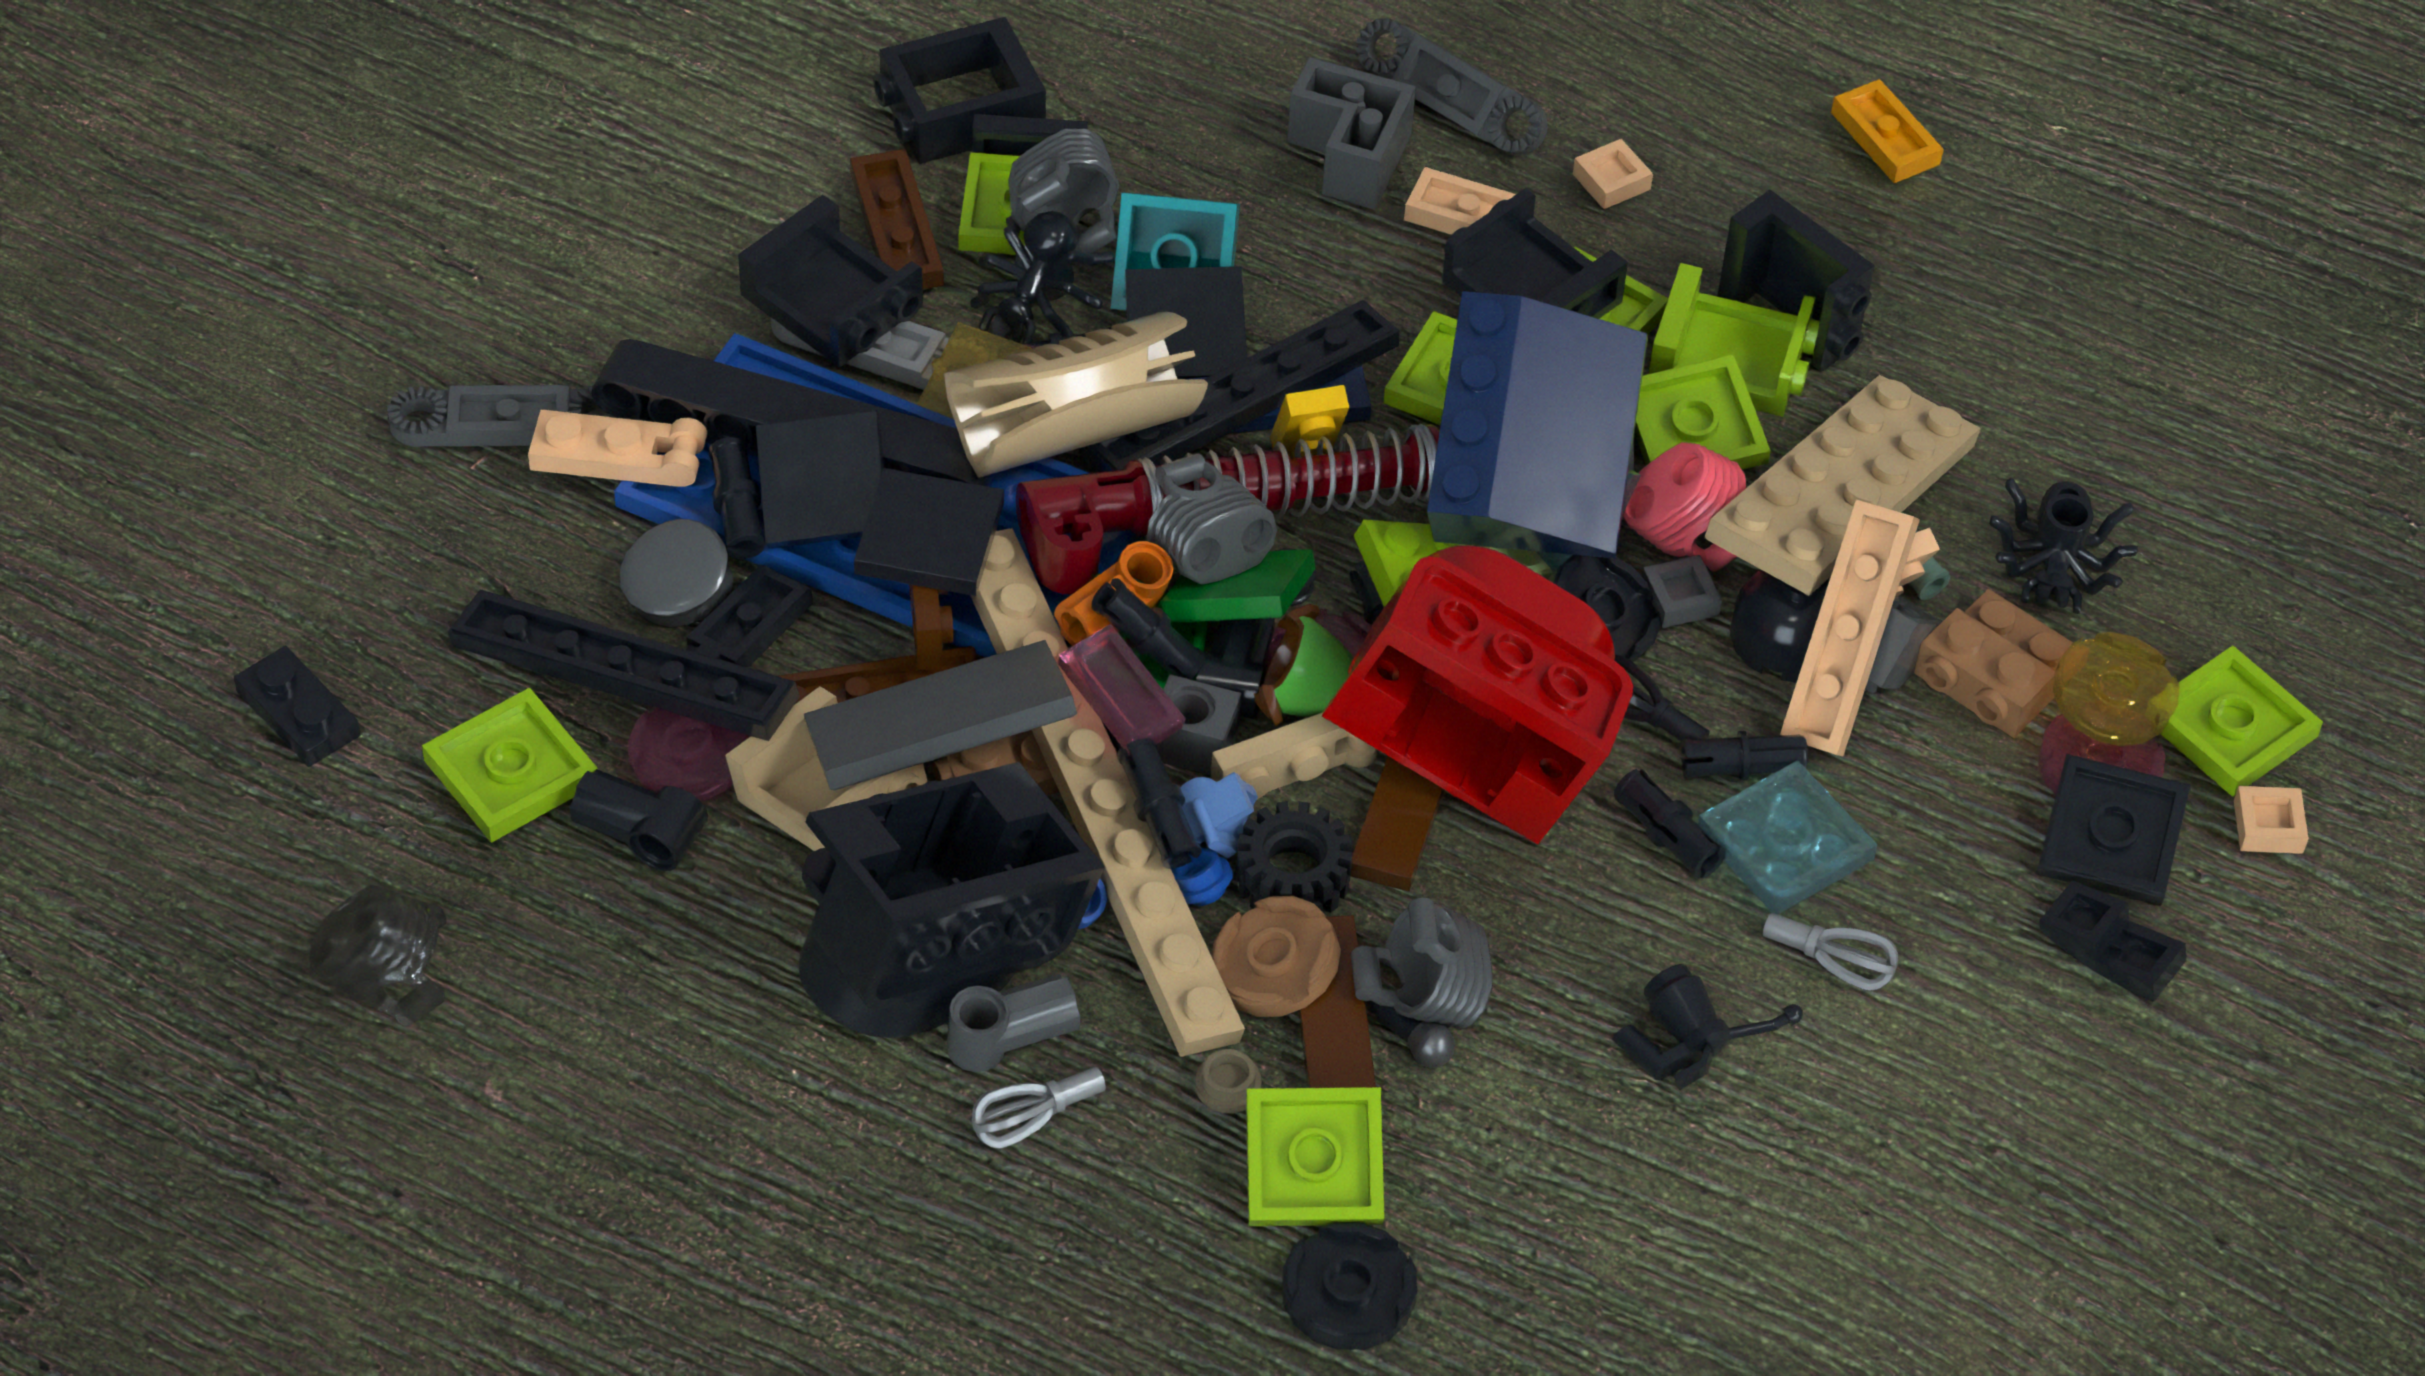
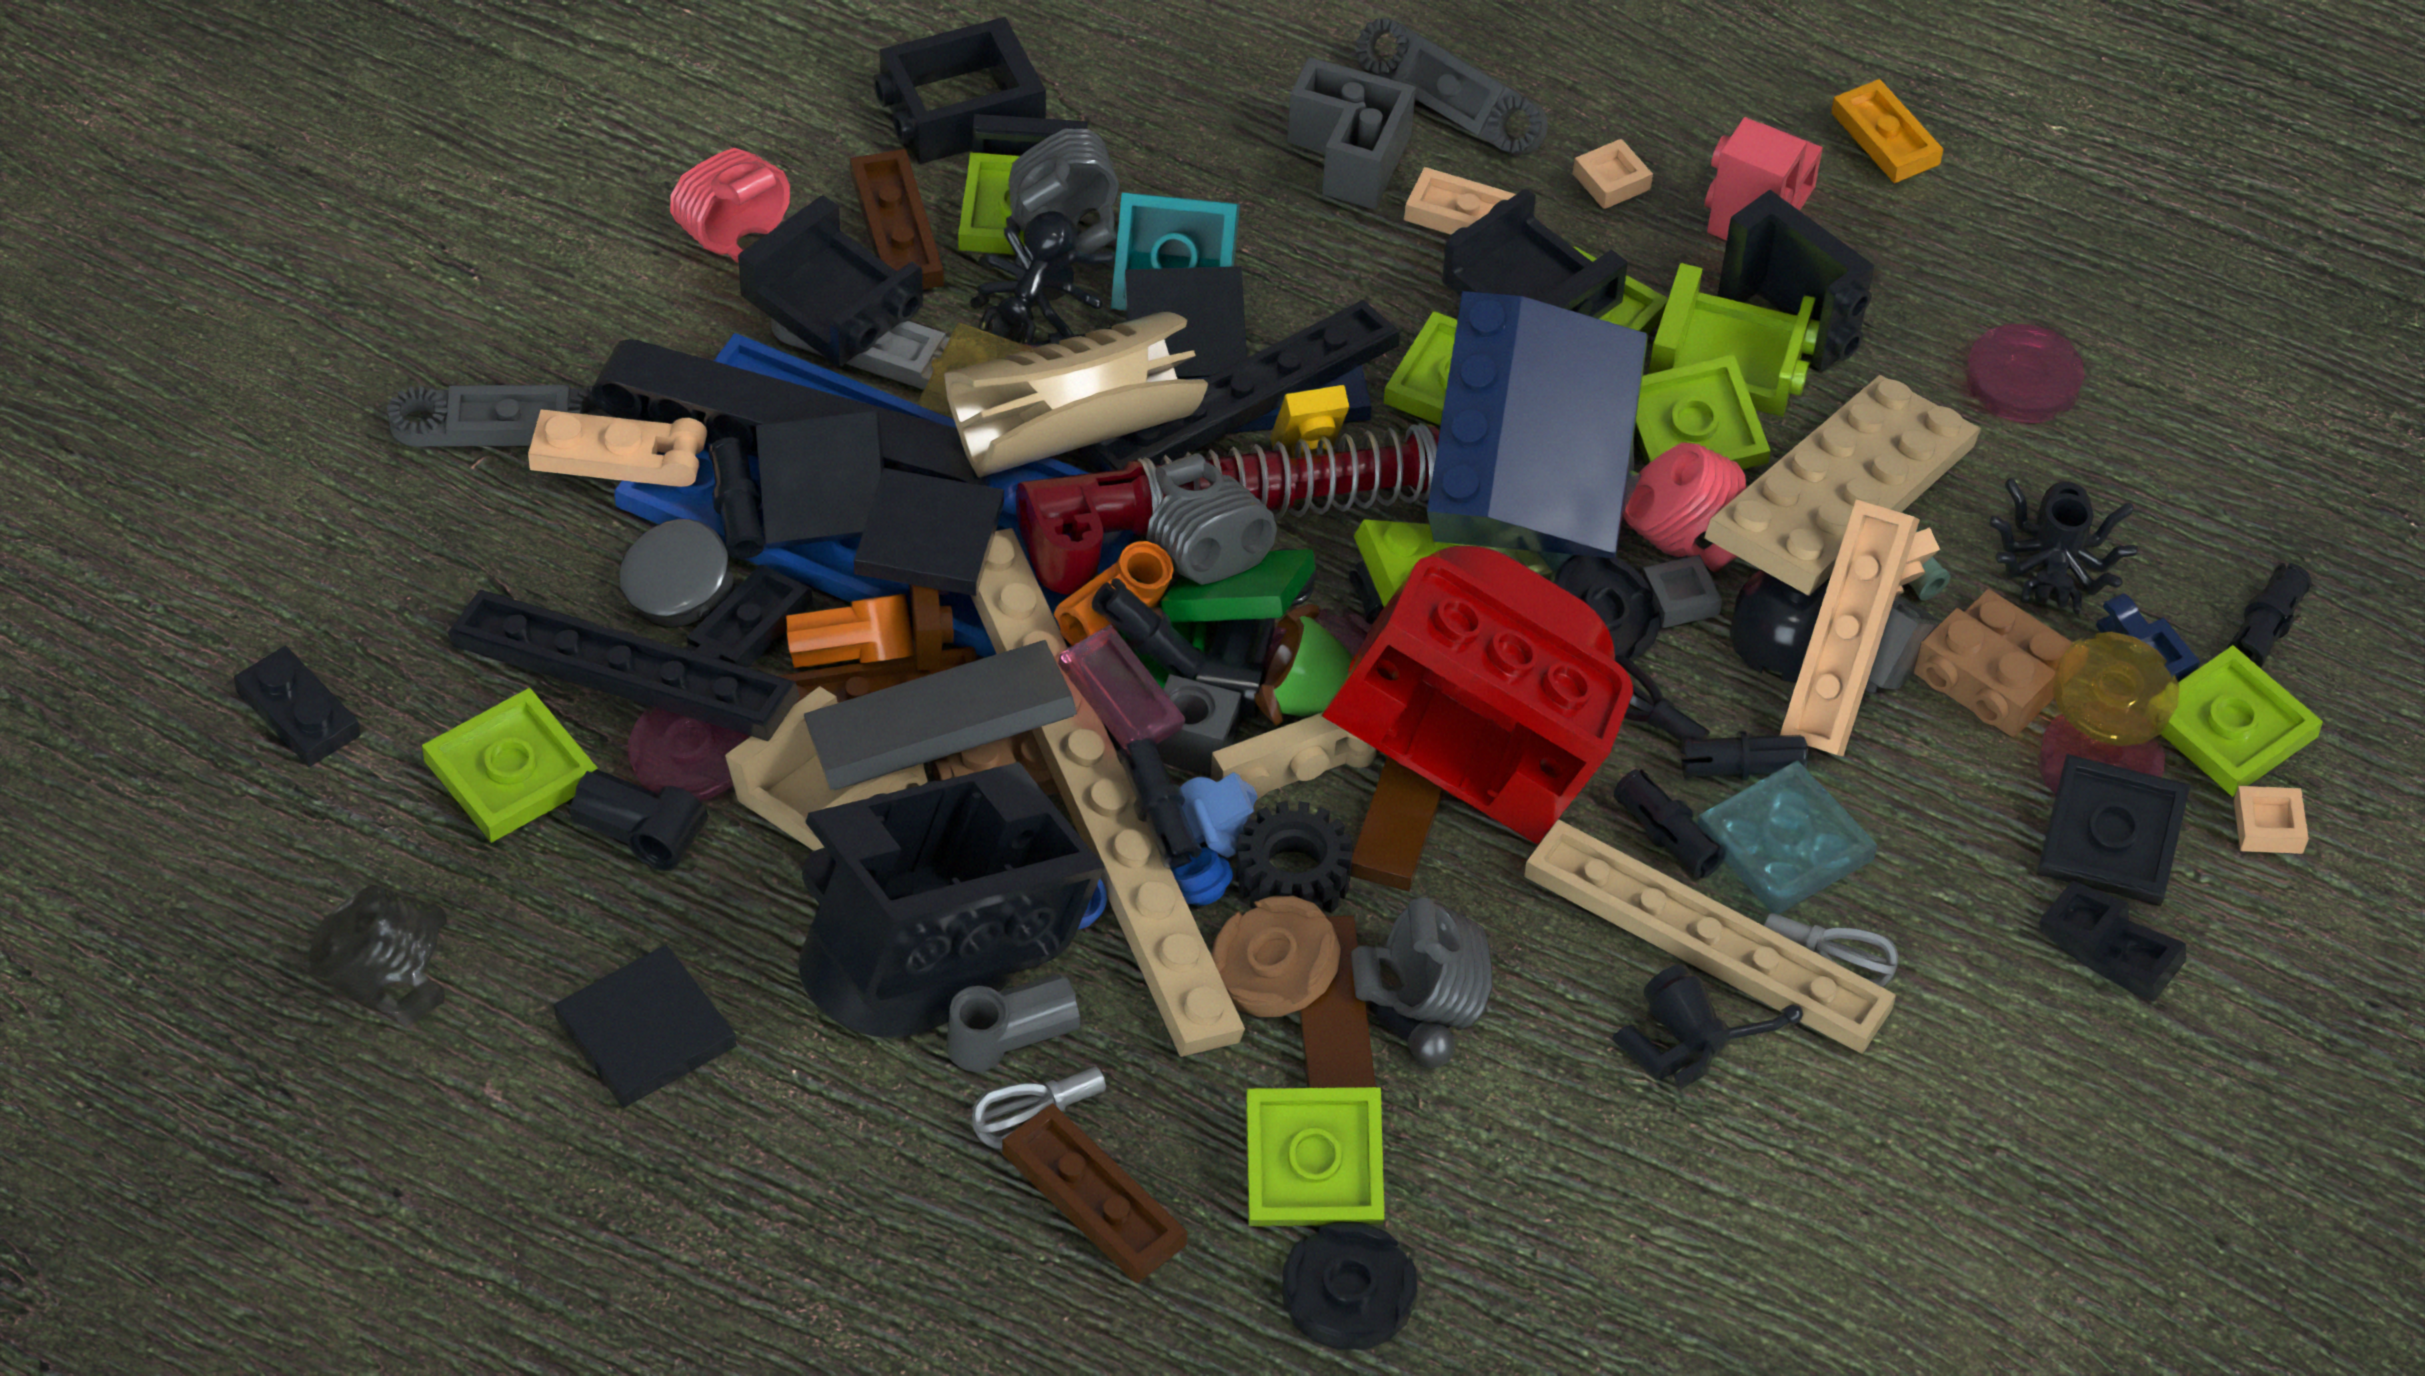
dark tan plate [1195,1049,1262,1113] -> none
none -> black tile [554,944,737,1108]
none -> coral piece [670,147,790,263]
none -> orange piece [786,594,915,668]
none -> reddish brown plate [1002,1103,1188,1284]
none -> tan plate [1524,819,1896,1054]
none -> coral brick [1704,117,1823,240]
none -> clear pink tile [1965,324,2085,423]
none -> dark blue plate [2096,593,2200,699]
none -> black pin [2227,563,2312,668]

